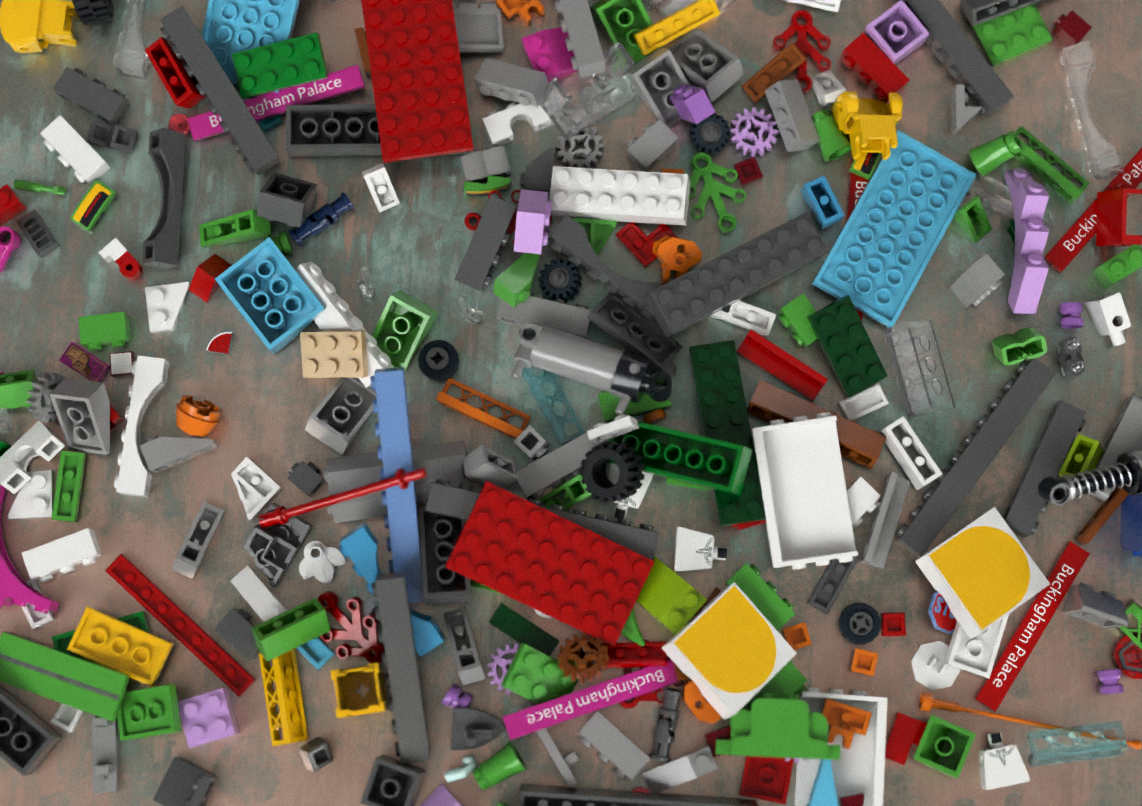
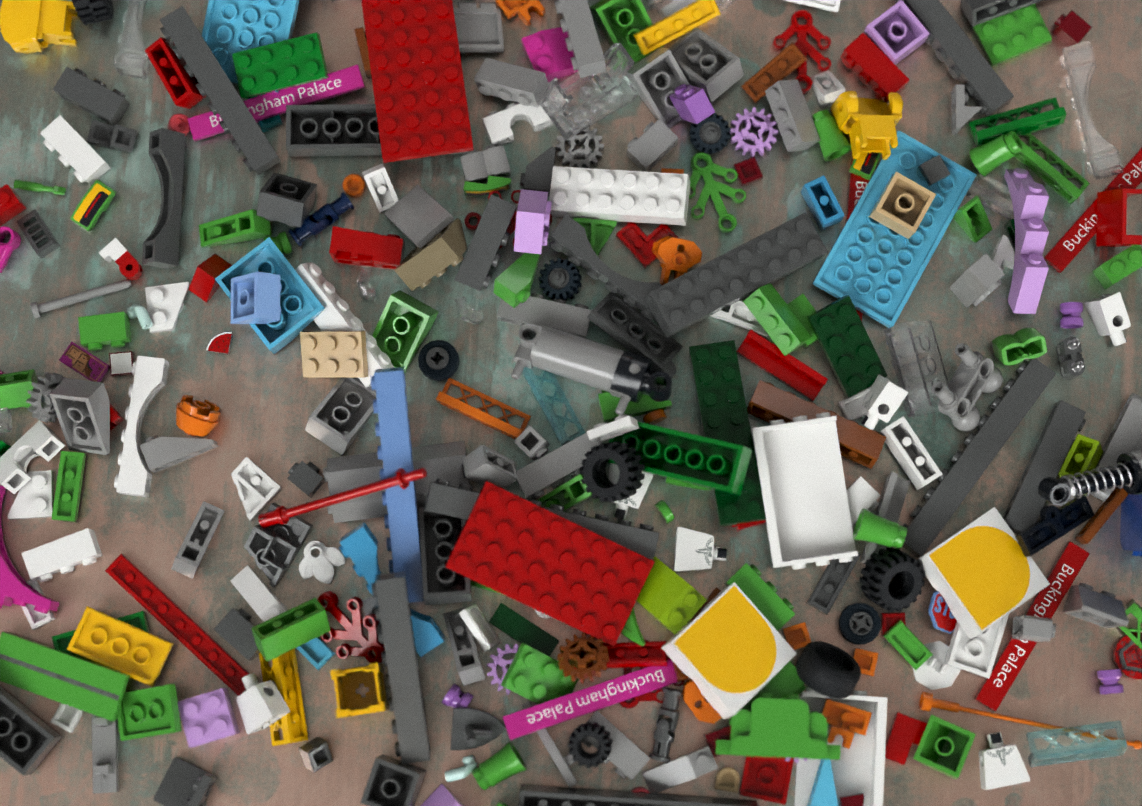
none -> light grey bar [30,279,132,318]
none -> light aqua arm [126,303,153,329]
none -> light blue slope [230,272,282,324]
none -> white torso [236,673,291,735]
none -> red wedge [329,226,405,270]
none -> orange tile [343,174,366,198]
none -> light grey tile [384,185,454,249]
none -> dark tan slope [394,218,467,291]
none -> white tile [459,603,501,652]
none -> black tyre [568,722,613,768]
none -> bright green tile [654,500,675,524]
none -> tan tile [714,767,740,793]
none -> bright green brick [743,283,812,356]
none -> black tyre [796,641,861,699]
none -> bright green plant [853,508,907,549]
none -> black tyre [860,547,925,612]
none -> white torso [861,374,908,430]
none -> tan brick [869,172,936,239]
none -> bright green tile [883,619,933,670]
none -> dark grey tile [918,155,950,186]
none -> light grey piece [932,343,1003,431]
none -> green fence [968,97,1067,147]
none -> white slope [991,235,1015,272]
none -> light grey brick [1012,615,1056,642]
none -> black hinge [1015,495,1095,557]

